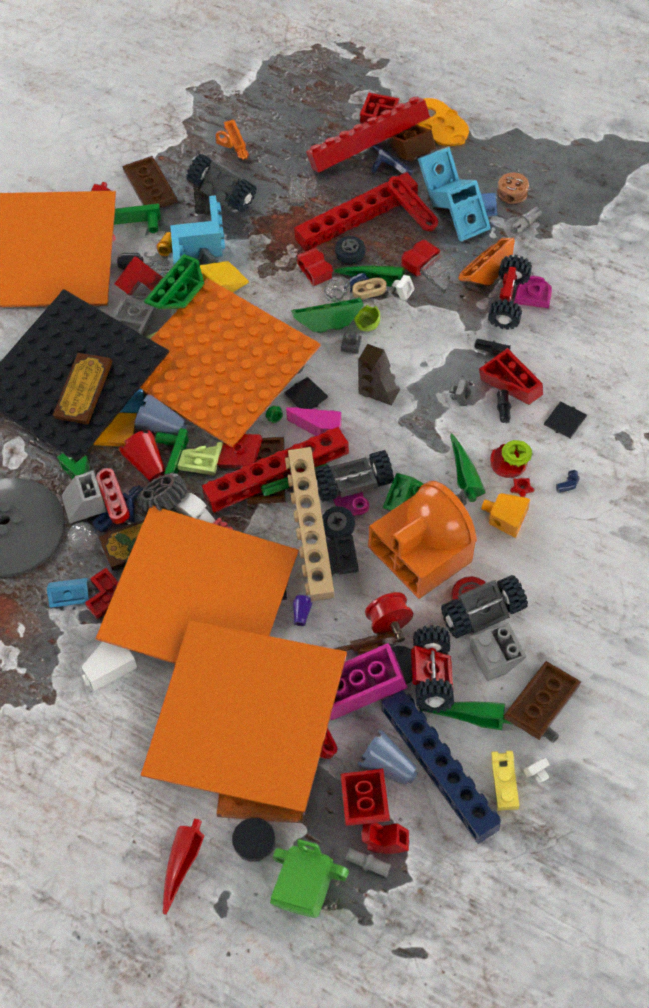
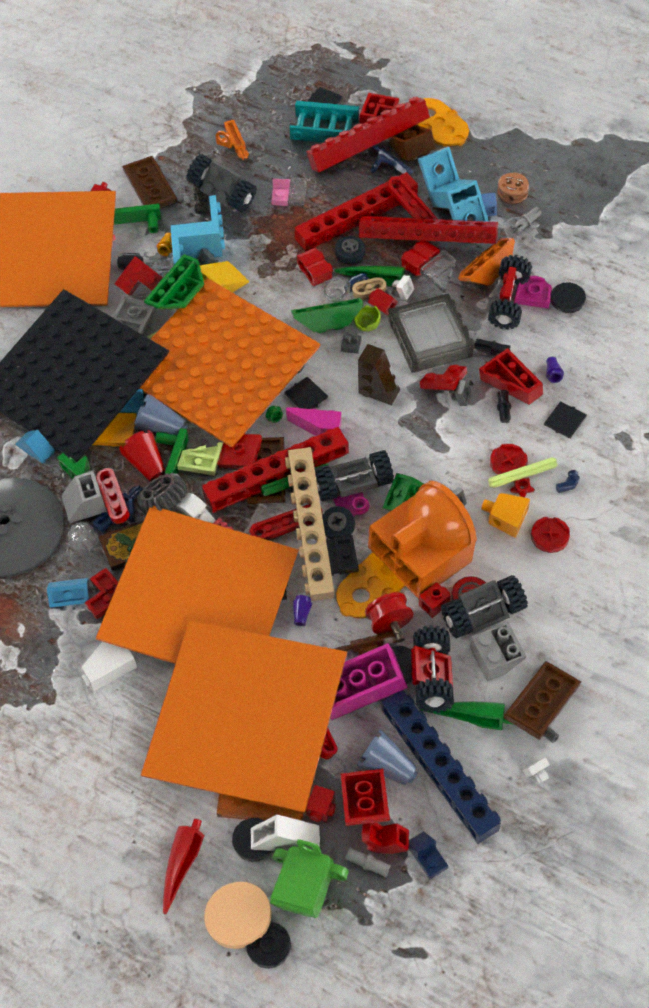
tile [53,353,113,424] -> none
green piece [450,433,486,502] -> none
light yellow plate [491,750,519,811] -> none
lime gear [502,440,532,467] -> none
none -> dark azure slope [15,430,55,464]
none -> light nougat tile [204,882,272,949]
none -> black tile [246,922,291,969]
none -> red plate [249,504,323,540]
none -> white slope [251,815,320,851]
none -> bright pink slope [271,179,291,206]
none -> teal fence [289,100,359,143]
none -> red brick [306,785,336,823]
none -> black piece [307,87,343,104]
none -> light orange piece [336,553,405,618]
none -> red brick [359,216,498,244]
none -> red brick [368,288,398,317]
none -> piece [388,293,475,373]
none -> dark blue slope [409,831,448,880]
none -> red plate [419,364,467,390]
none -> red brick [419,582,450,618]
none -> yellowish green axle [488,457,558,488]
none -> red tile [531,517,570,553]
none -> dark purple cone [546,356,564,383]
none -> black tile [551,282,586,313]

